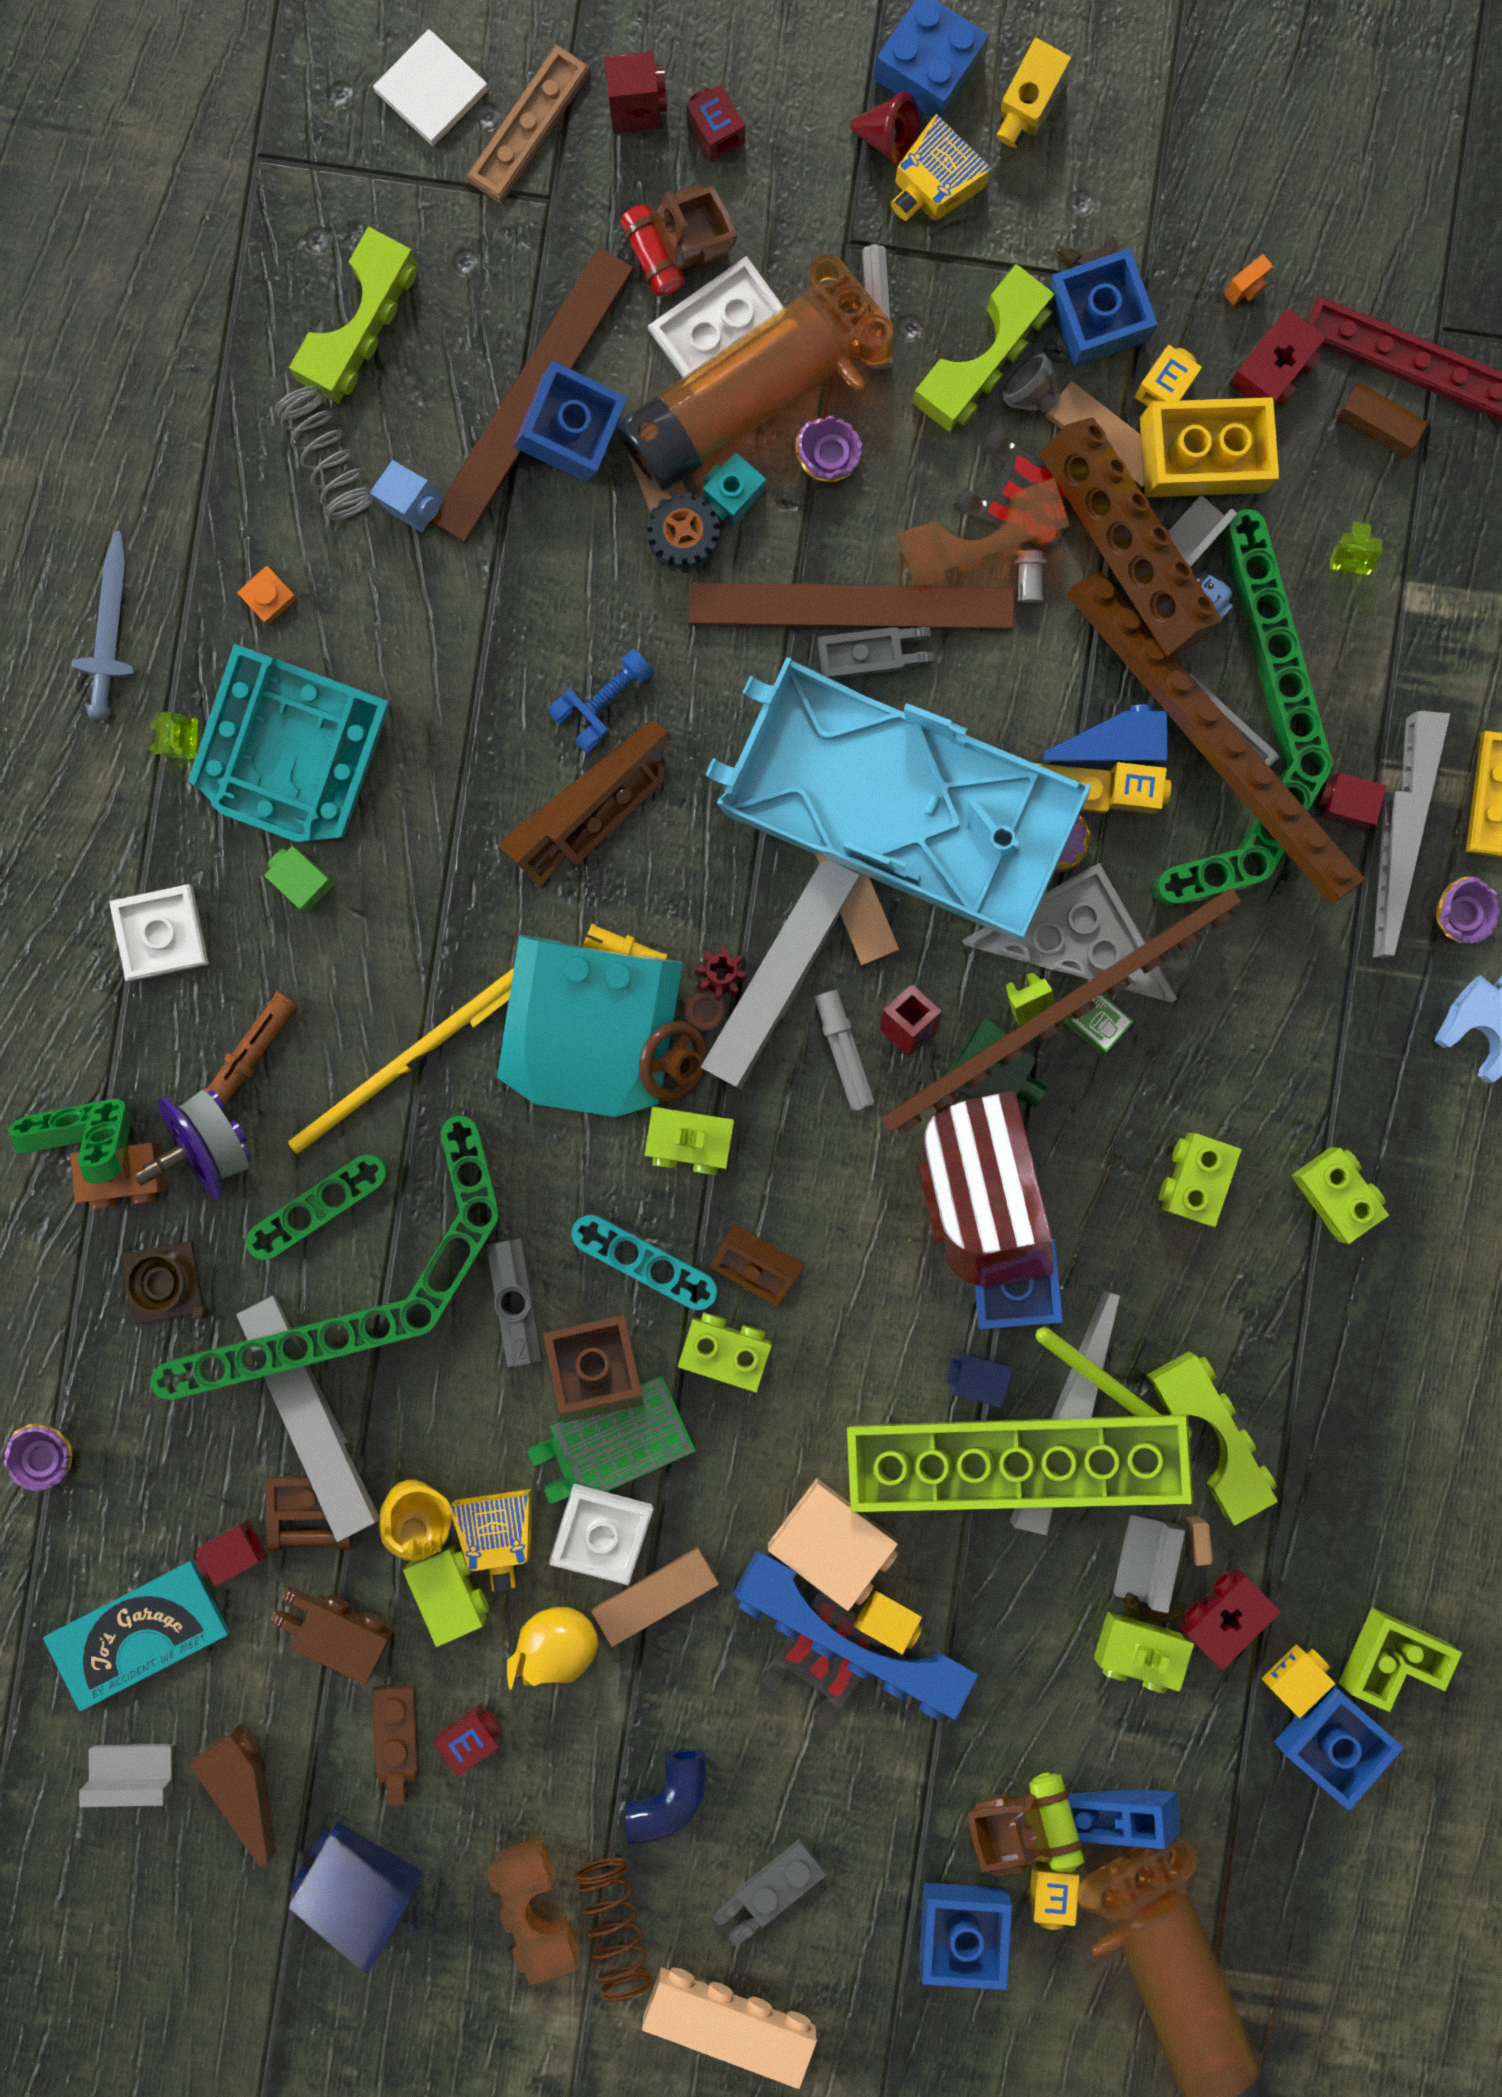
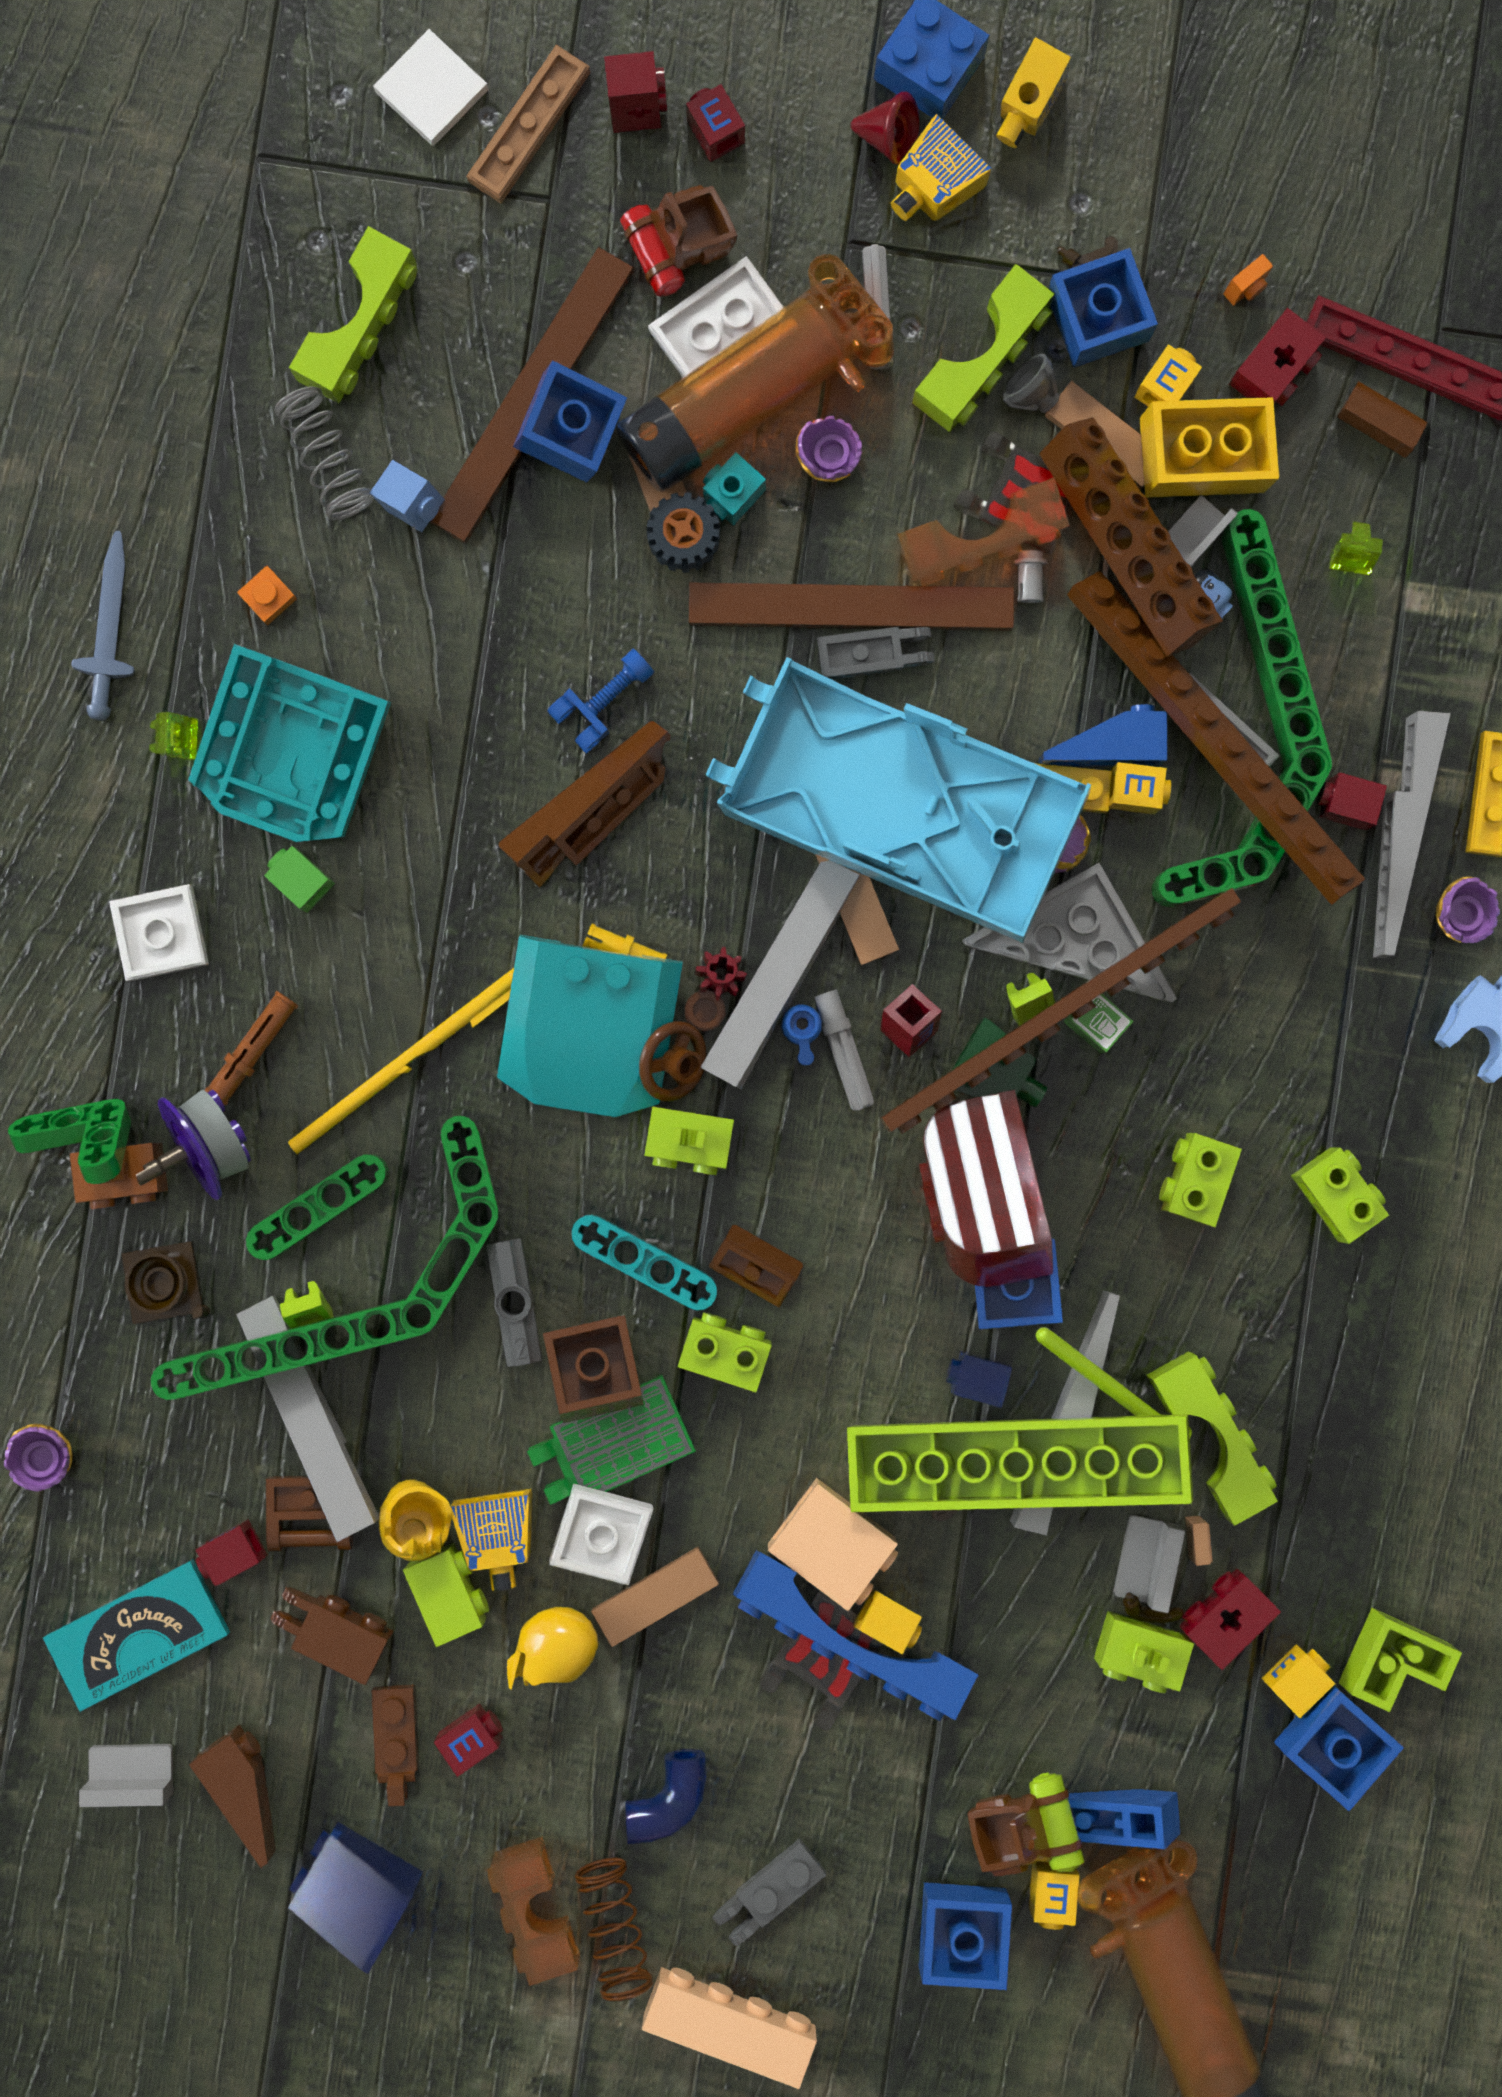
none -> lime tile [280,1281,334,1329]
none -> blue piece [781,1004,822,1066]

